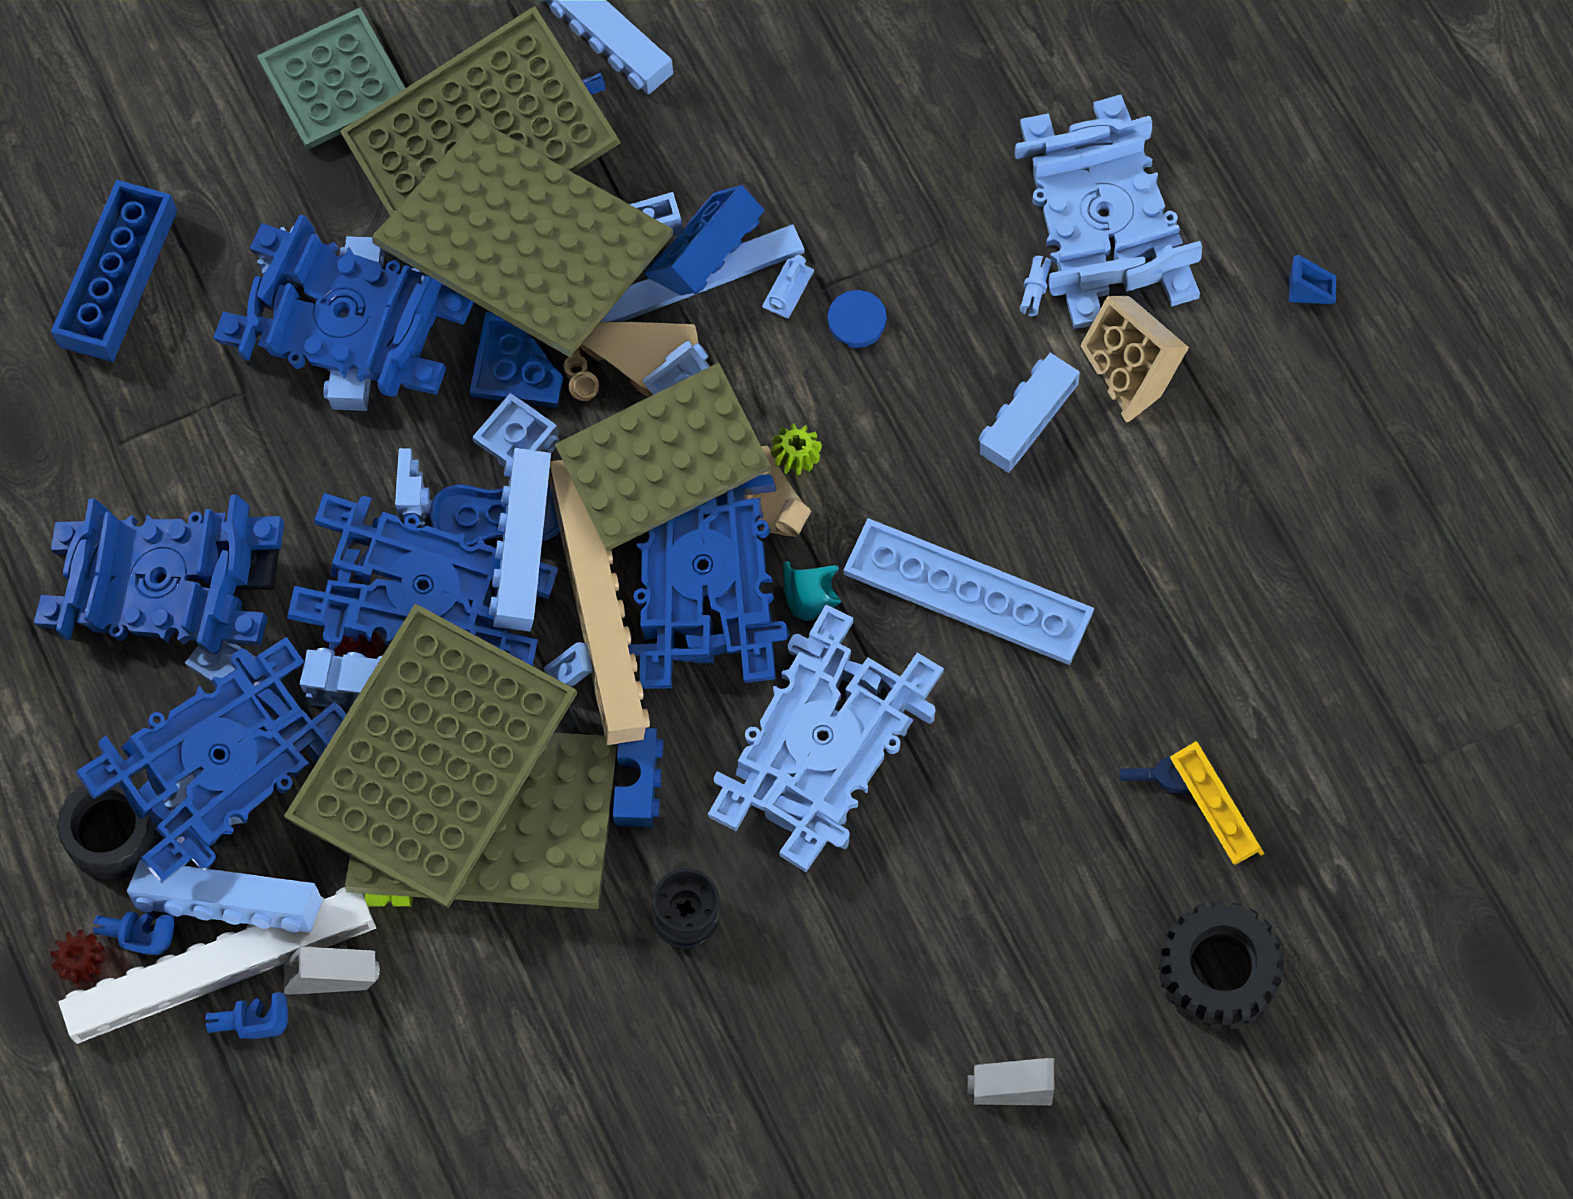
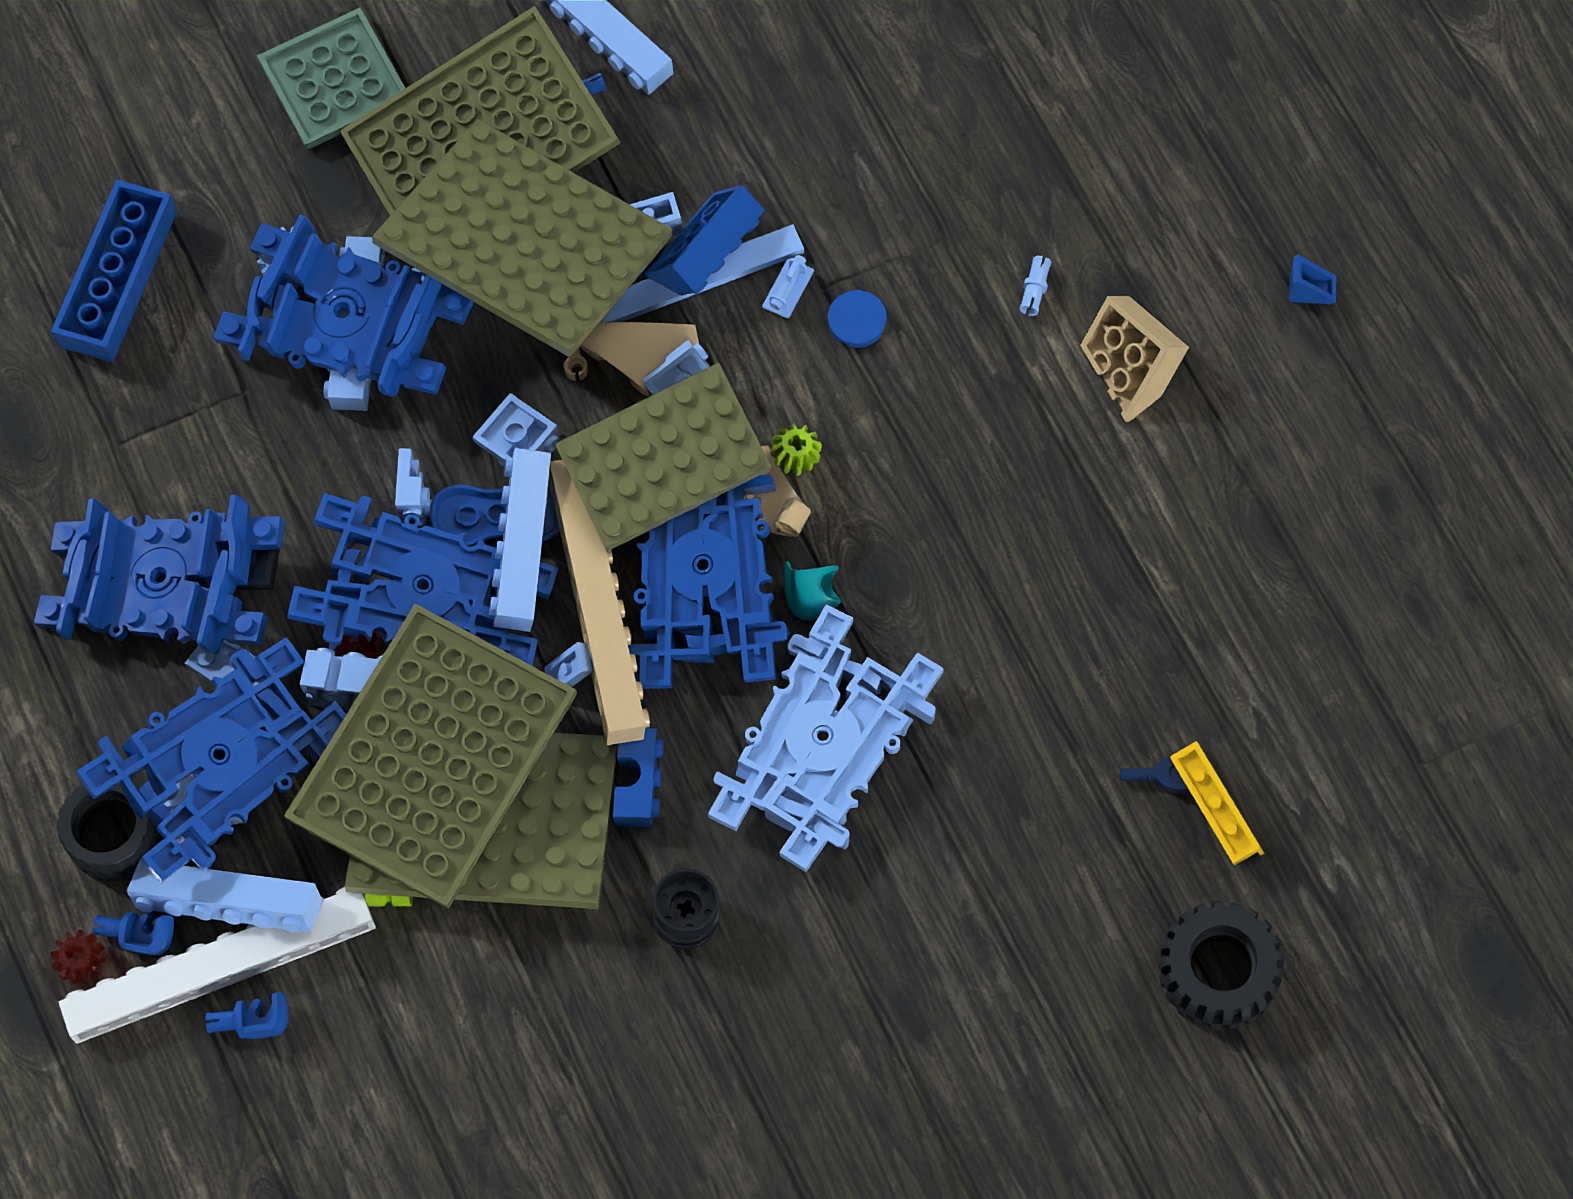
light grey slope [284,946,380,995] -> none
blue plate [469,312,564,408] -> none
tan plate [569,371,599,401] -> none
light blue plate [843,518,1094,665] -> none
light grey slope [968,1058,1054,1105] -> none
light blue brick [978,353,1080,473] -> none
light blue piece [1015,95,1202,329] -> none

